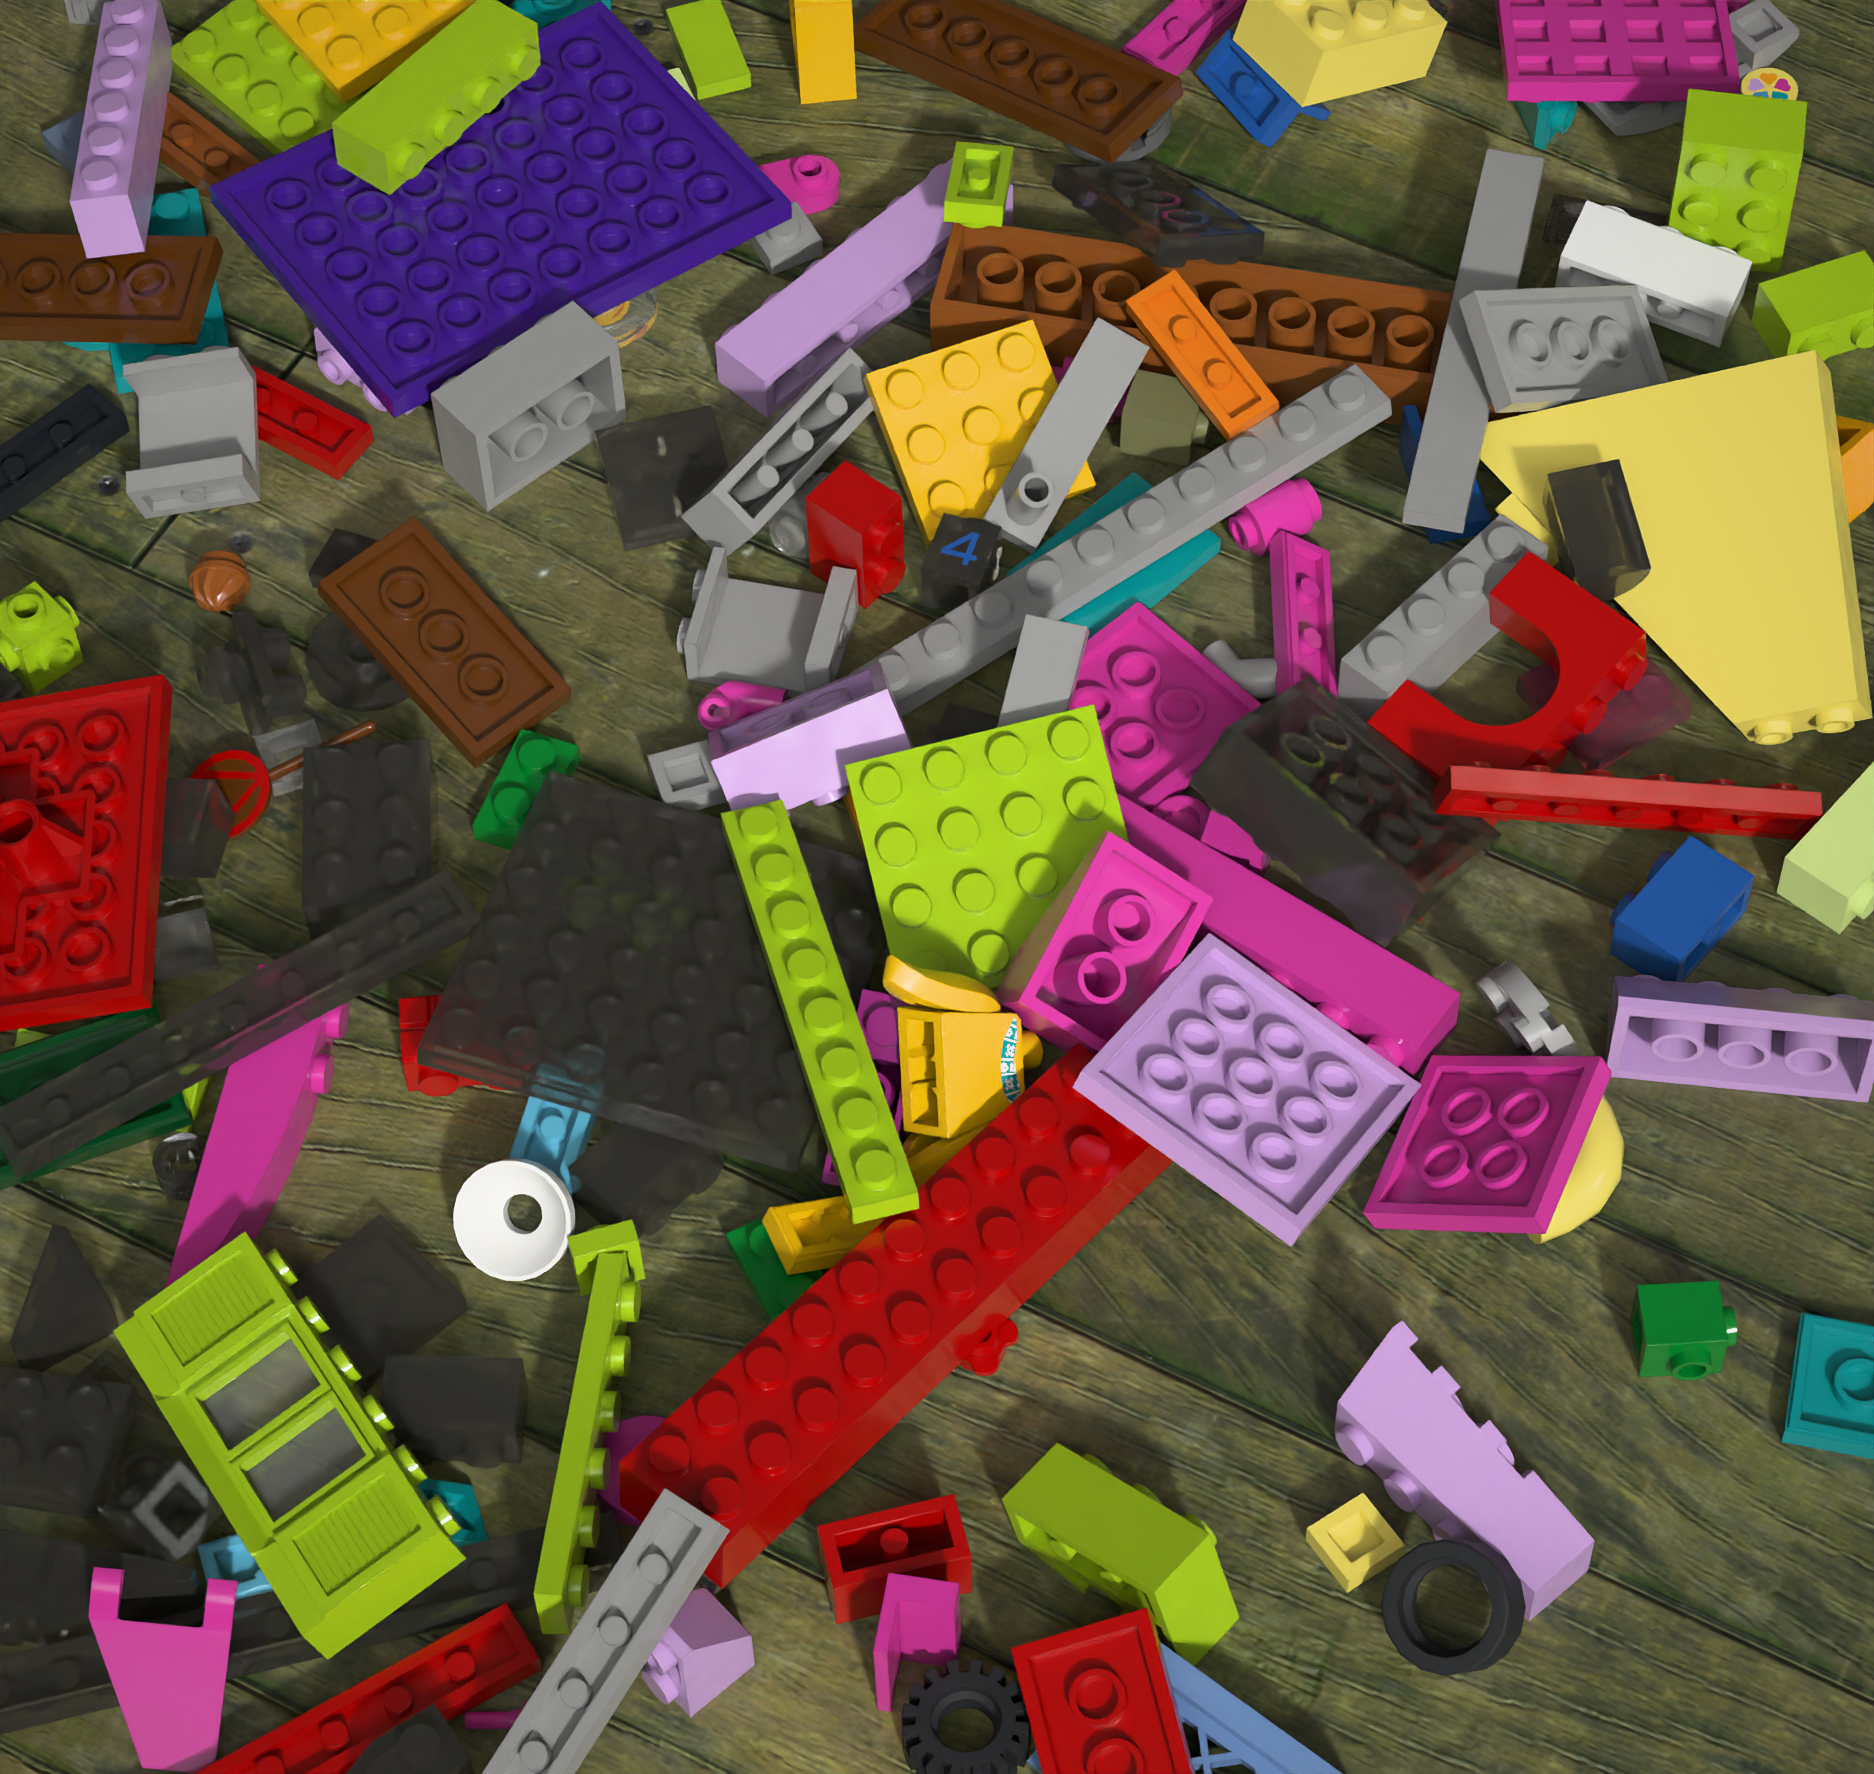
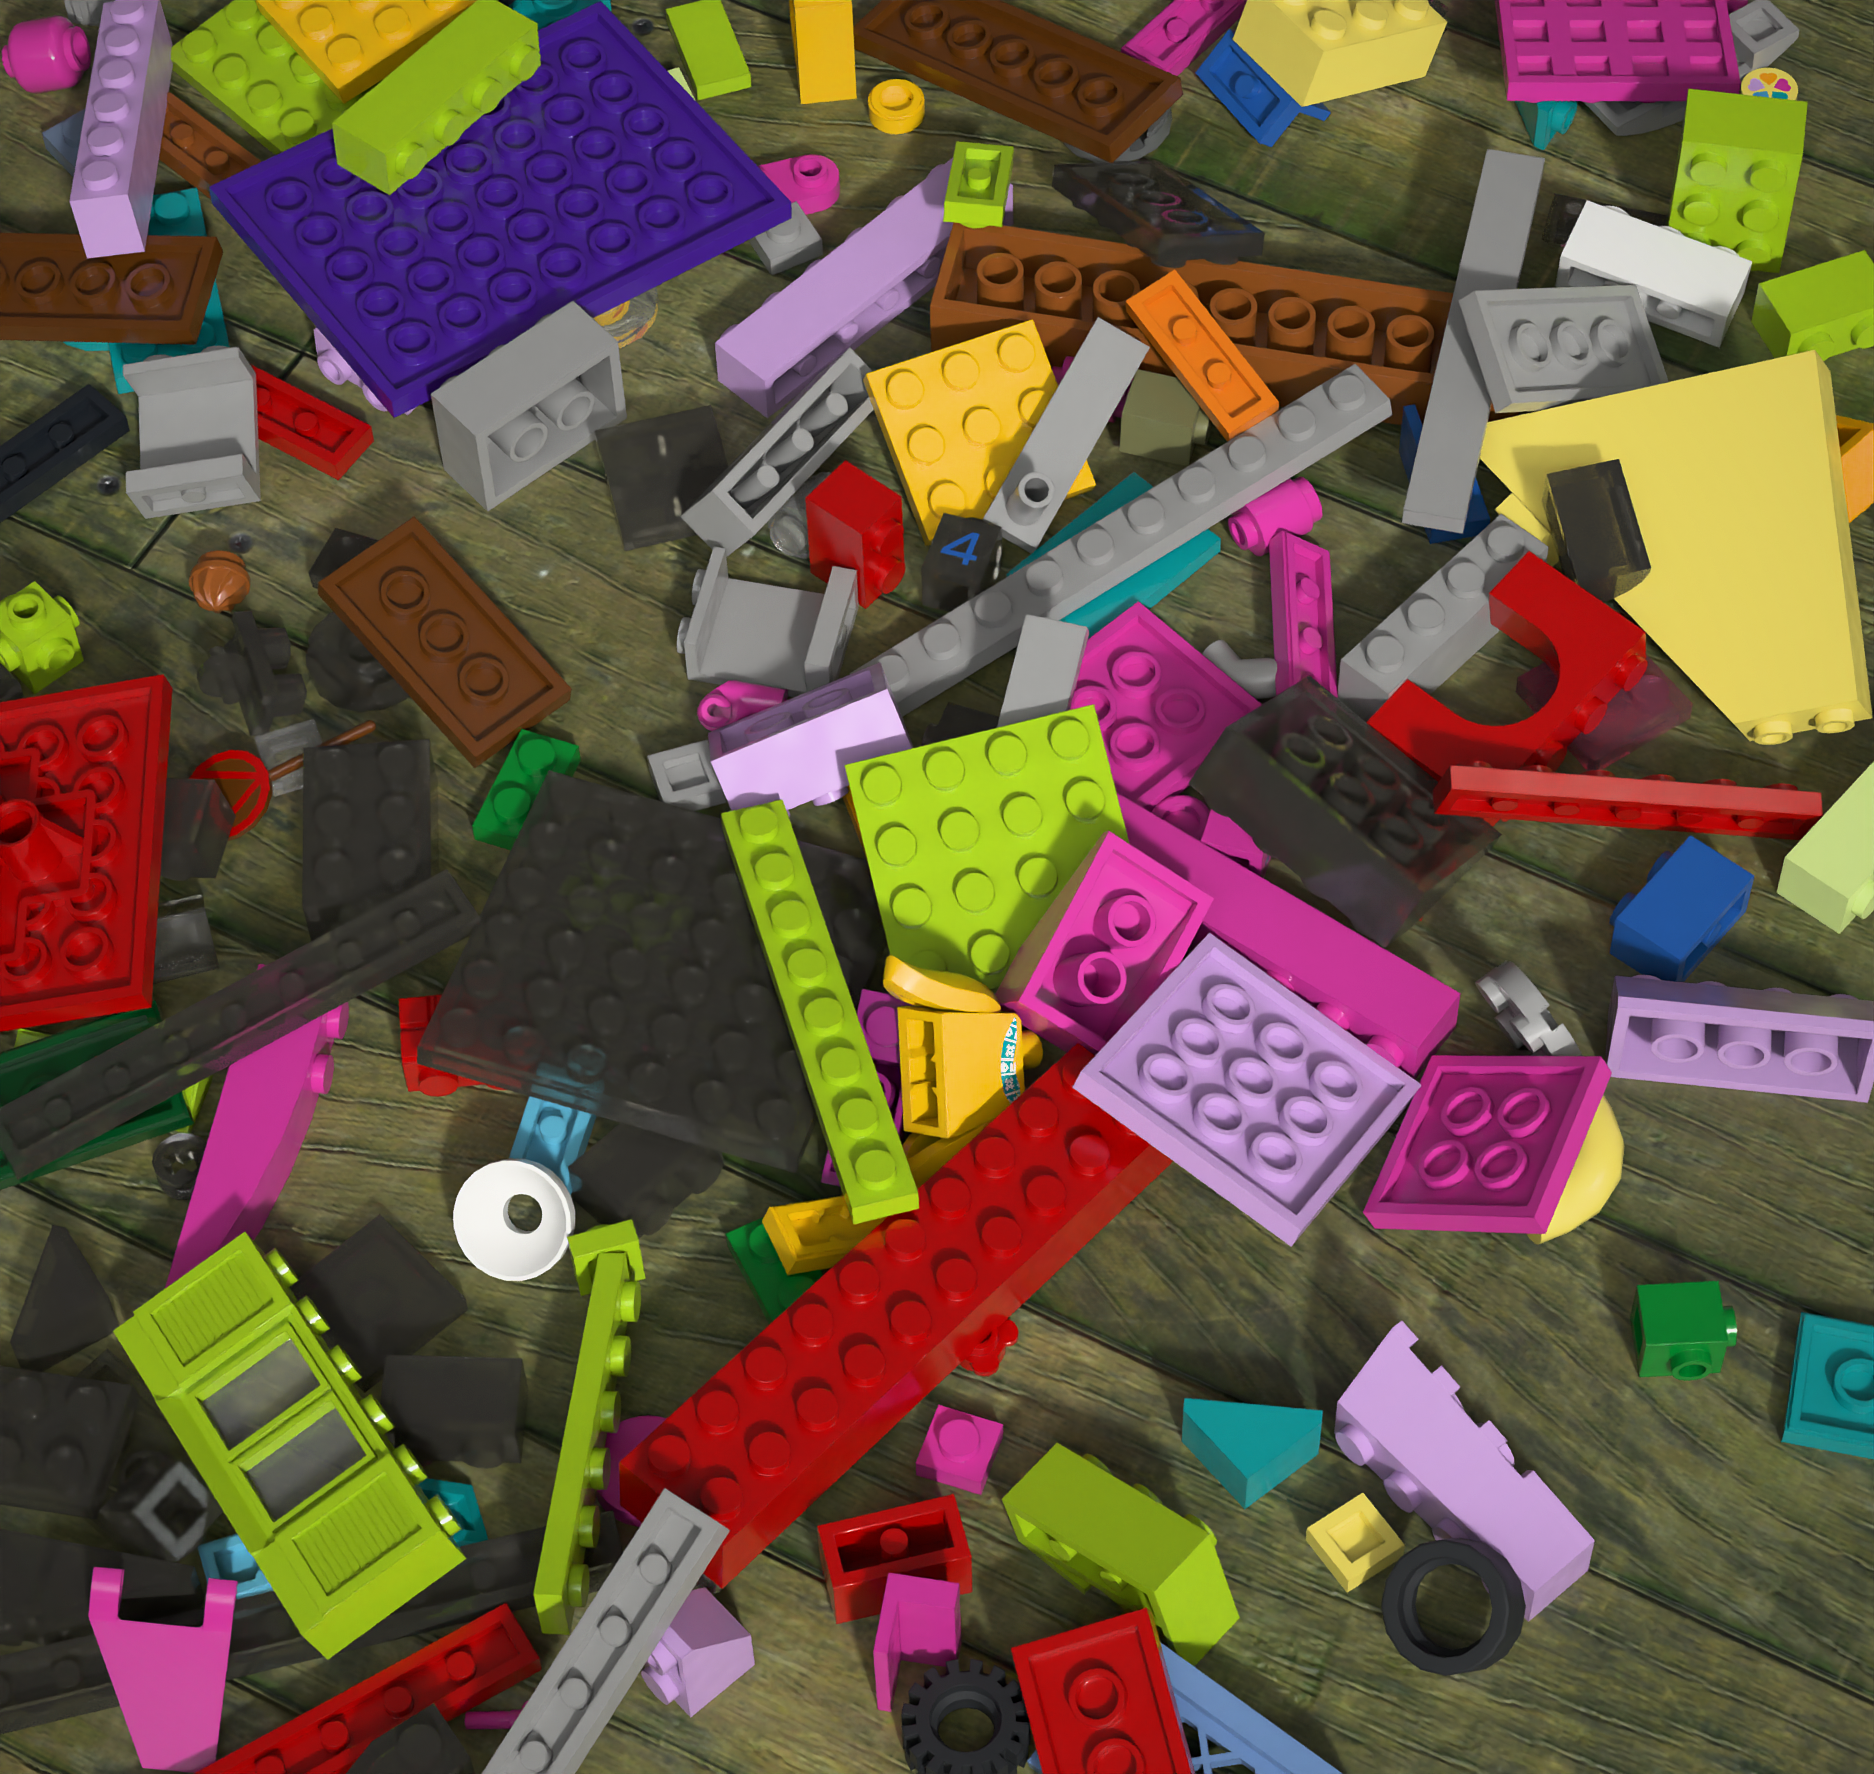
none -> dark pink head [2,15,91,94]
none -> yellow tile [868,79,925,134]
none -> dark pink plate [916,1405,1003,1495]
none -> teal slope [1182,1398,1323,1509]

